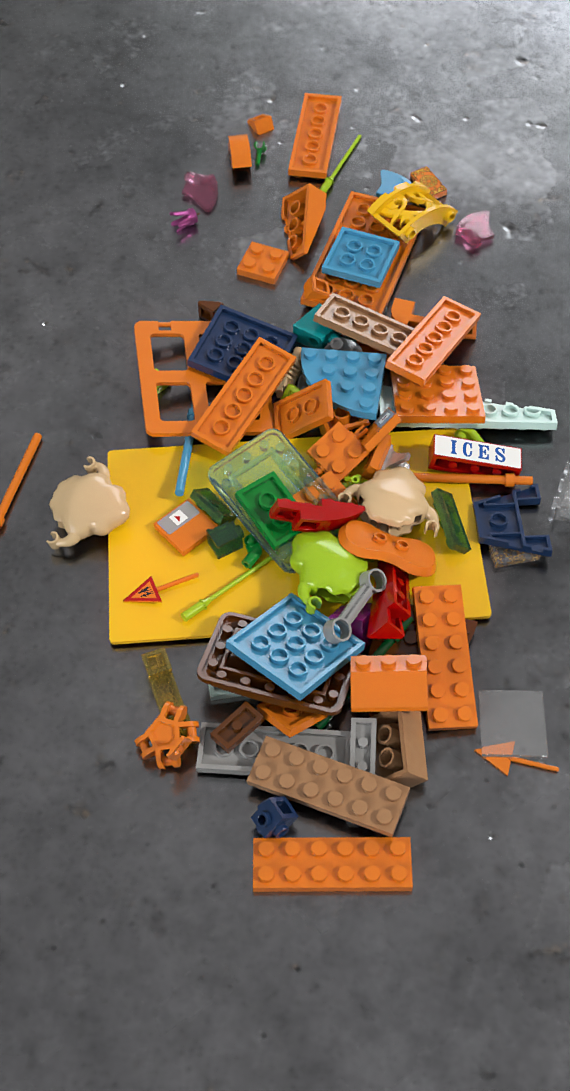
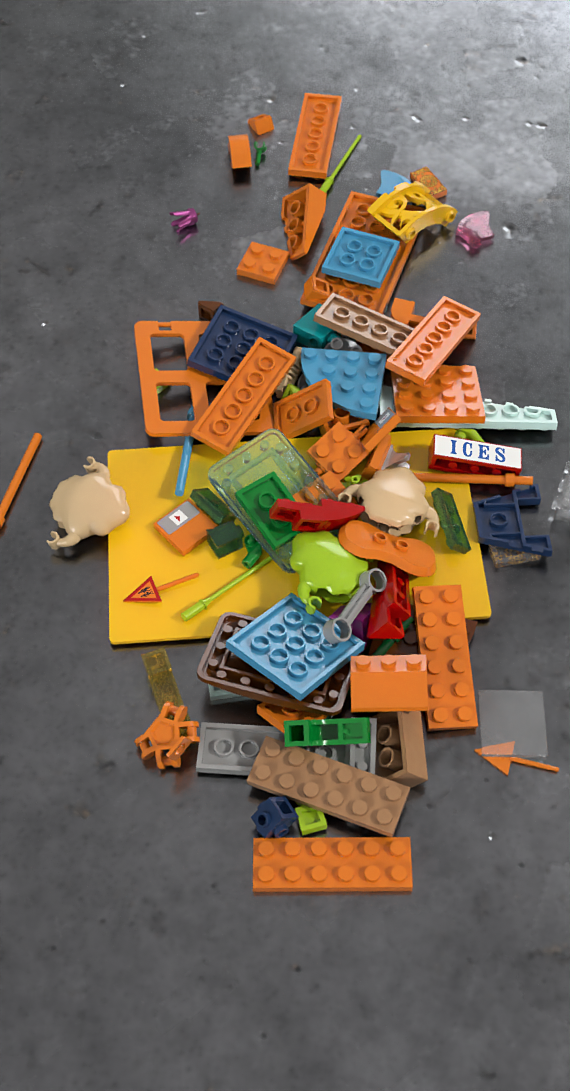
clear pink arm [182,171,218,212] -> none
reddish brown plate [210,701,264,754] -> none
none -> green arch [284,717,371,747]
none -> lime plate [295,802,327,835]

